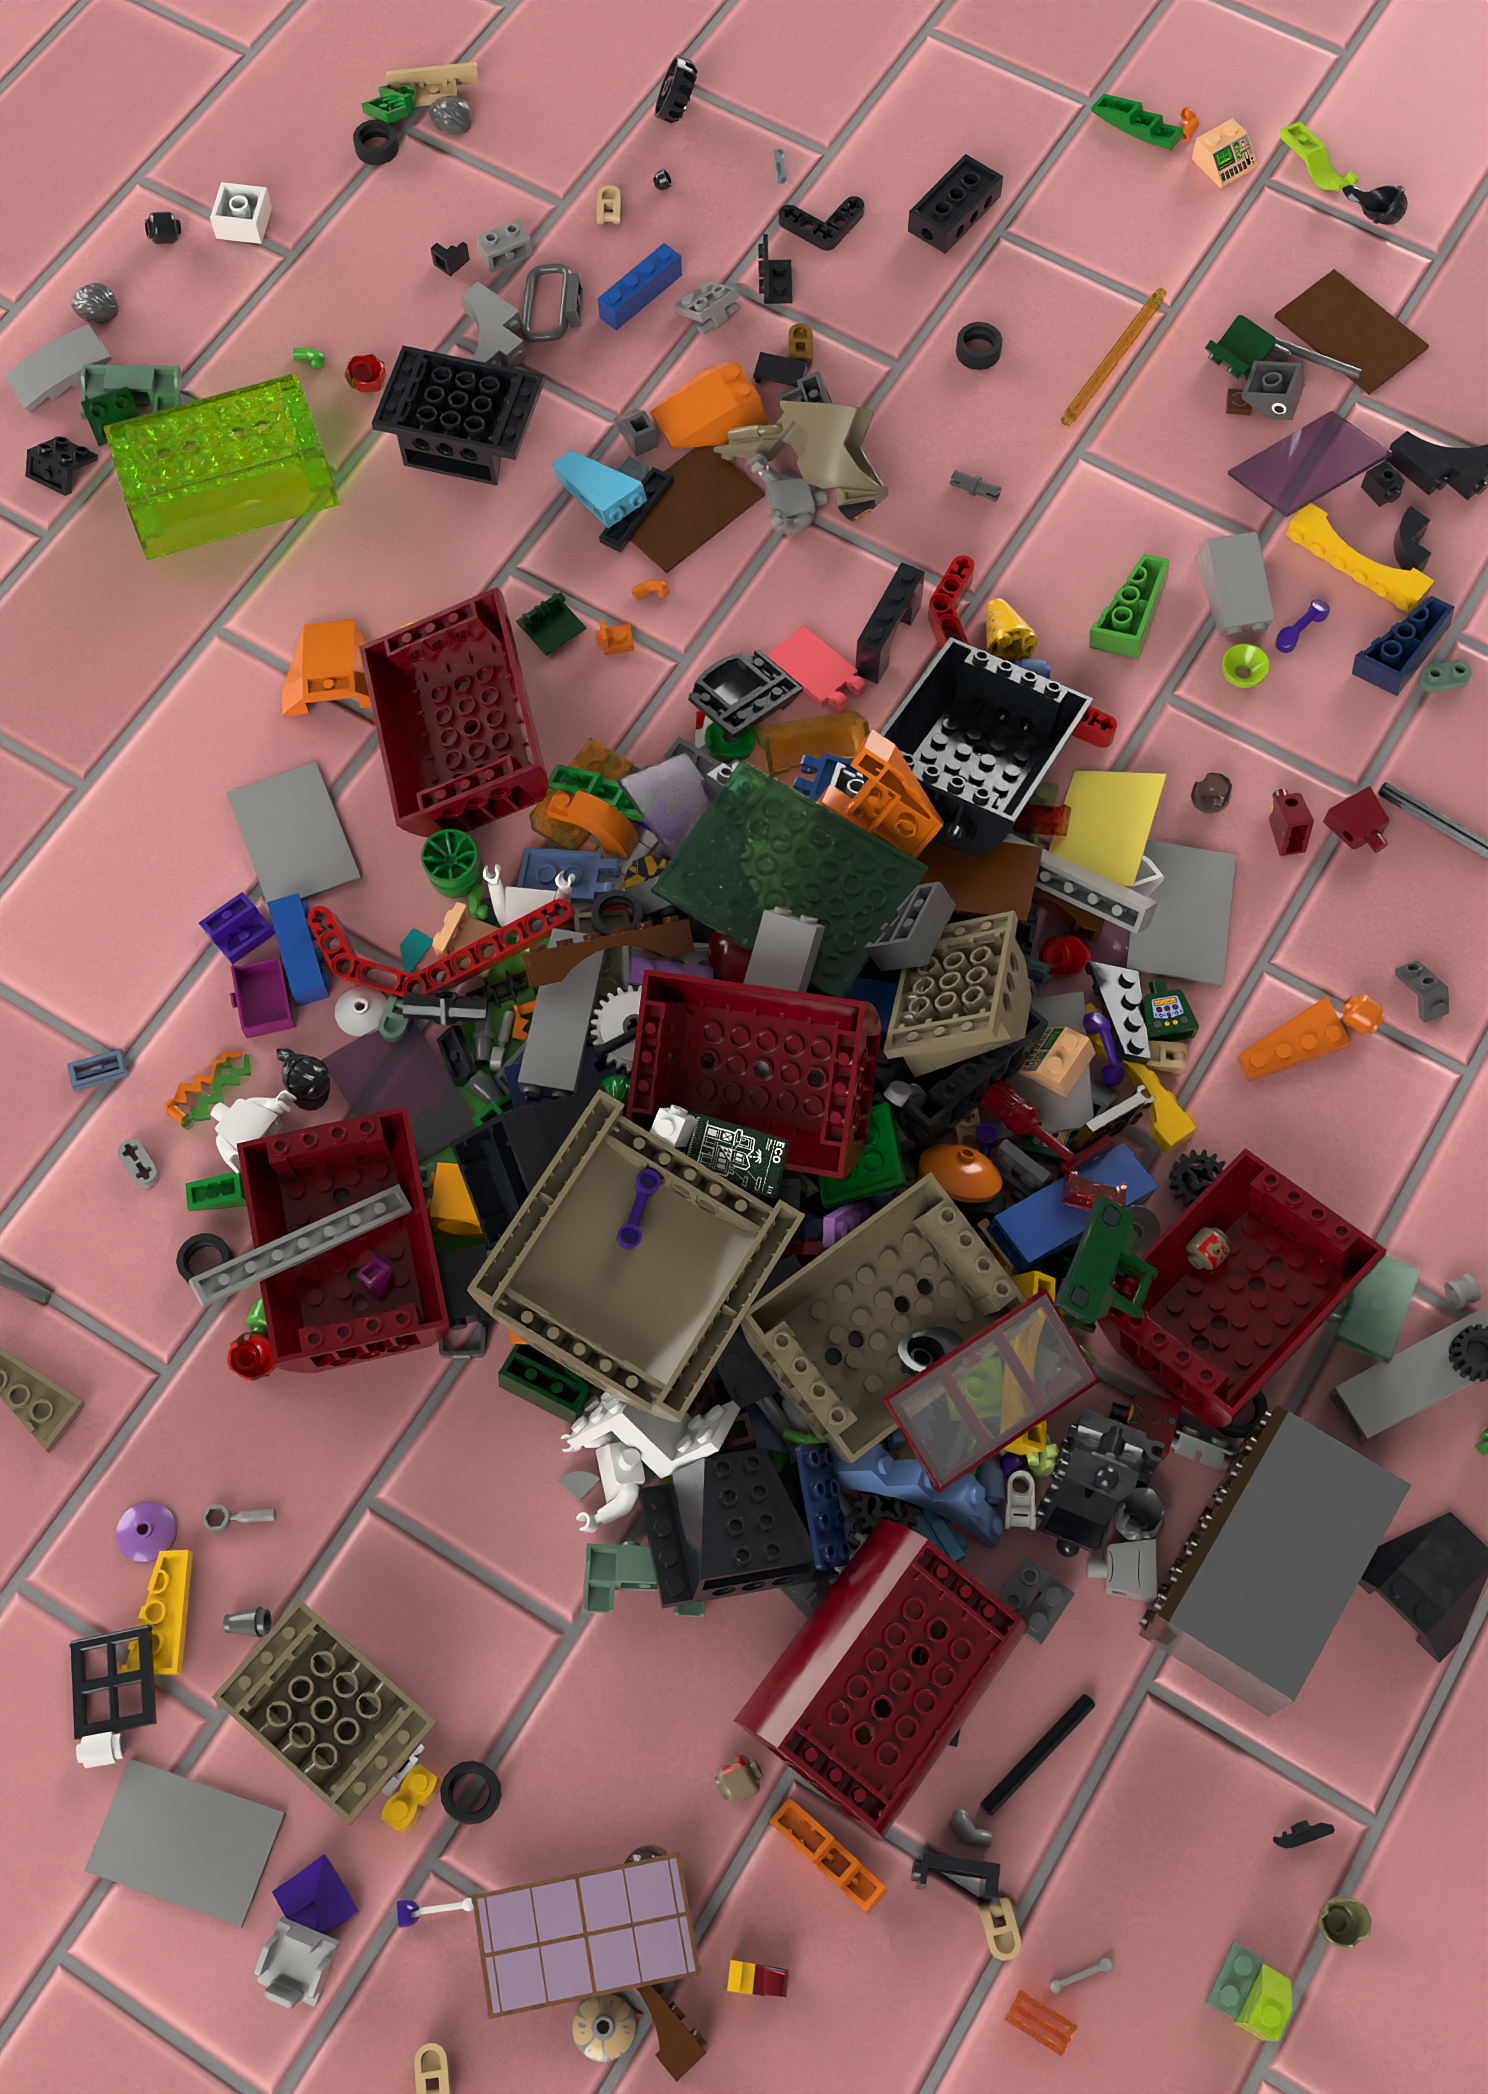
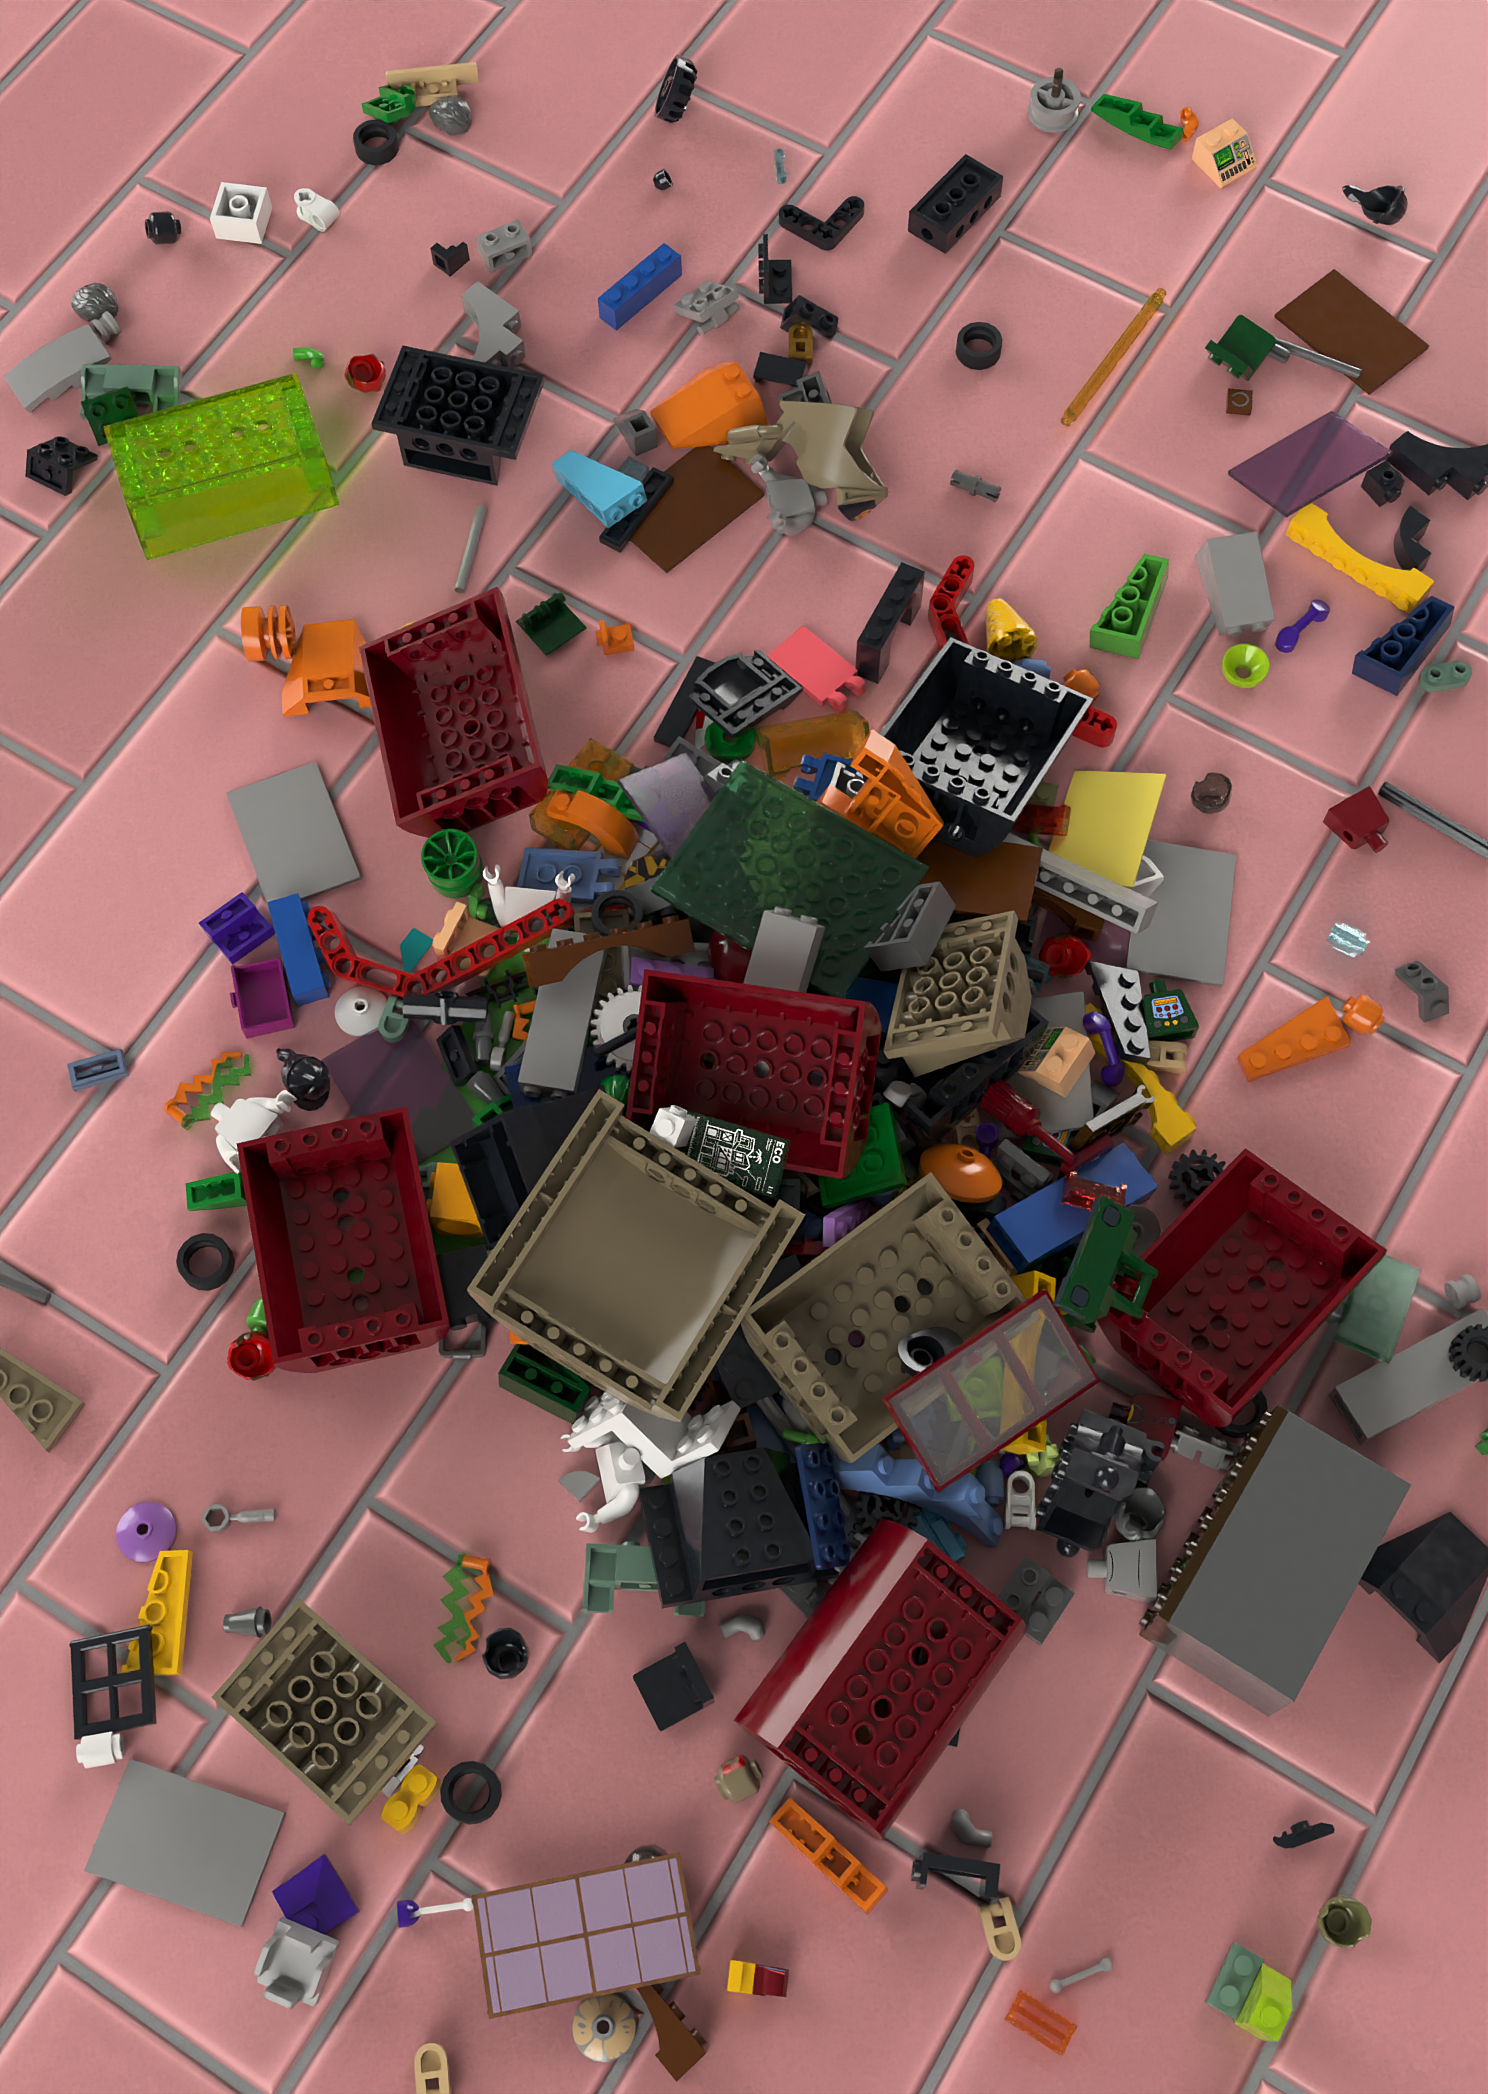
light grey beam [118,1139,160,1189] -> none
light grey plate [189,1184,412,1308] -> none
magenta slope [355,1255,393,1298] -> none
dark grey bar [522,263,584,342] -> none
tan plate [597,185,621,225] -> none
dark purple bar [617,1169,660,1249] -> none
orange arm [631,580,670,600] -> none
black axle [980,1694,1096,1815] -> none
dark tan head [1186,1227,1230,1270] -> none
dark grey slope [1242,361,1305,420] -> none
dark red torso [1269,789,1314,856] -> none
lime piece [1279,121,1359,191] -> none
none -> light grey wheel [90,311,121,343]
none -> orange wheel [241,605,296,662]
none -> white piece [294,188,340,232]
none -> piece [434,1552,495,1663]
none -> light grey bar [454,505,487,593]
none -> black hair [482,1628,530,1680]
none -> black bracket [633,1642,715,1731]
none -> black tile [654,656,715,748]
none -> light grey arm [719,1613,765,1640]
none -> black bracket [780,295,838,338]
none -> light grey wheel [1028,68,1081,134]
none -> orange head [1063,668,1100,702]
none -> clear light blue brick [1326,922,1370,958]

